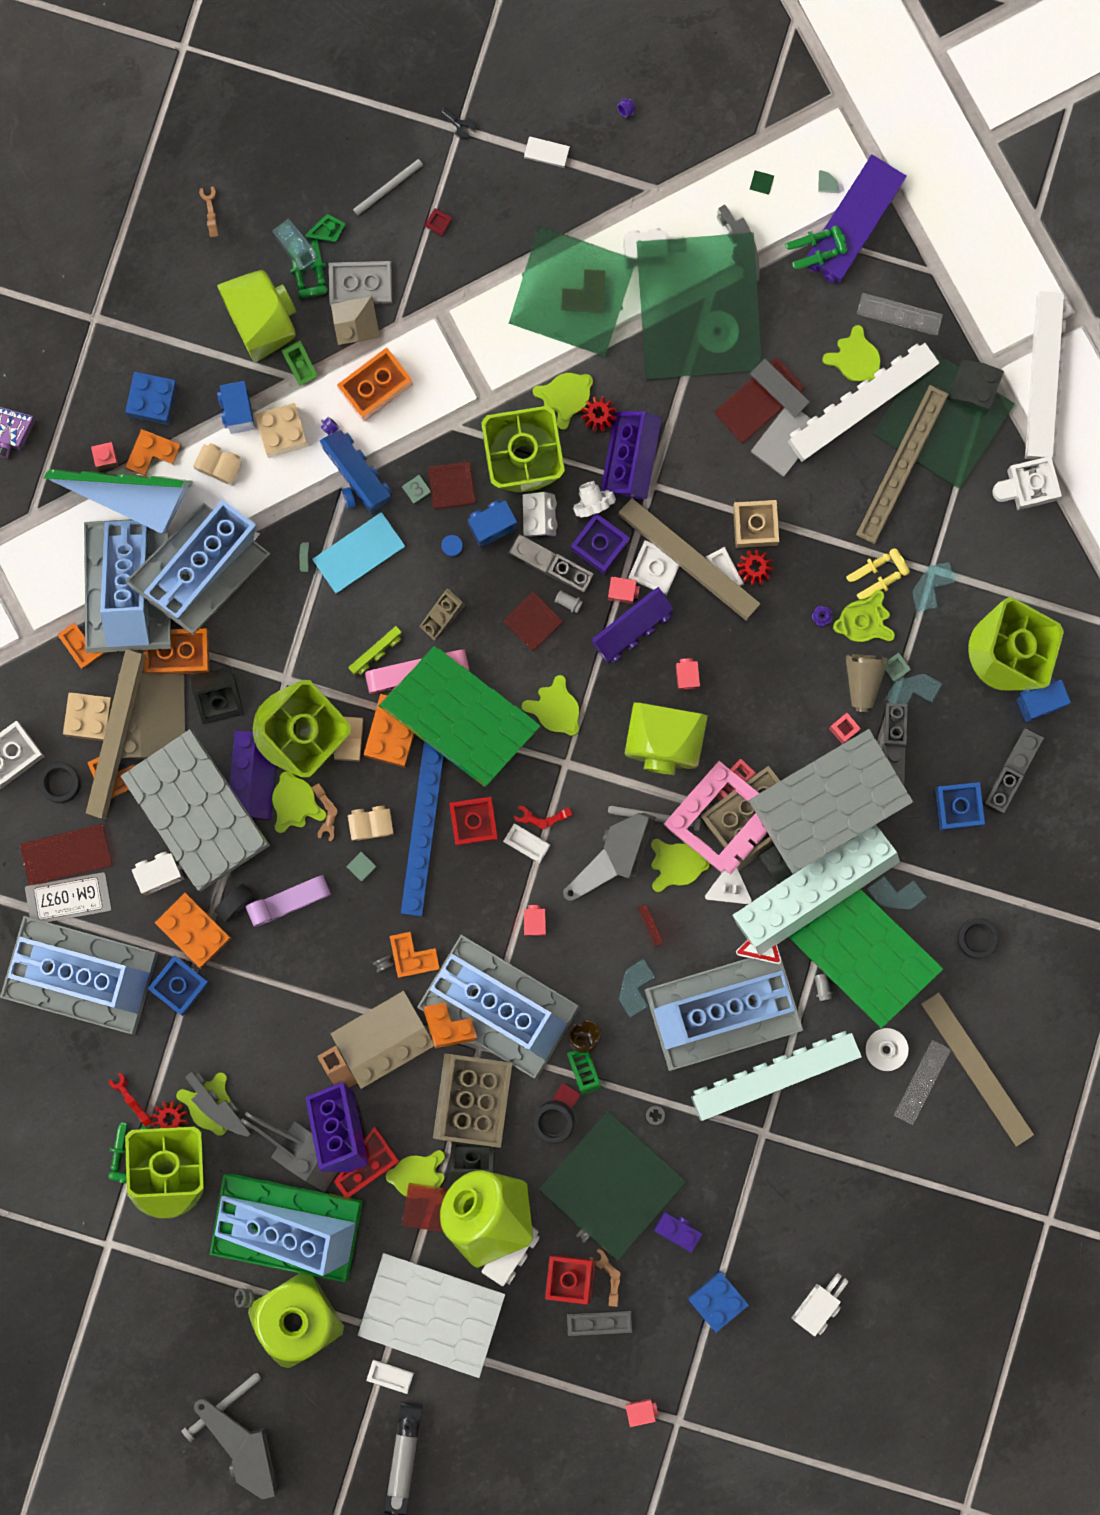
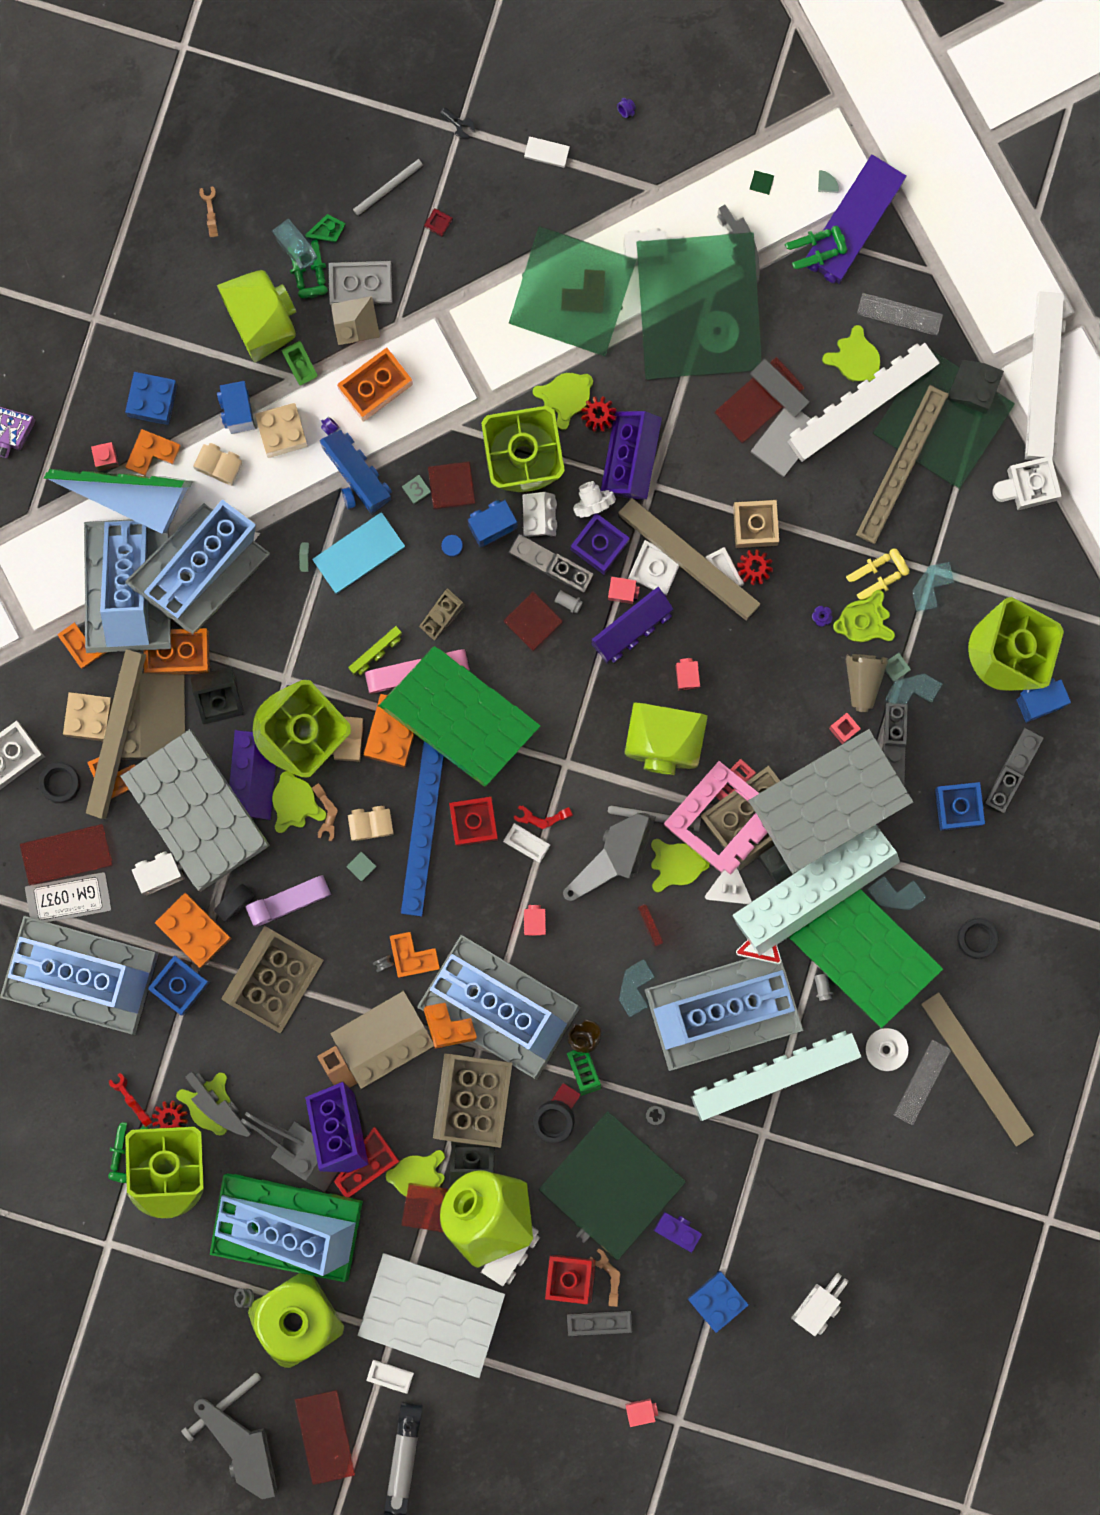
lime tile [522,675,579,736] -> none
none -> dark tan slope [221,926,324,1034]
none -> clear red tile [295,1390,355,1485]

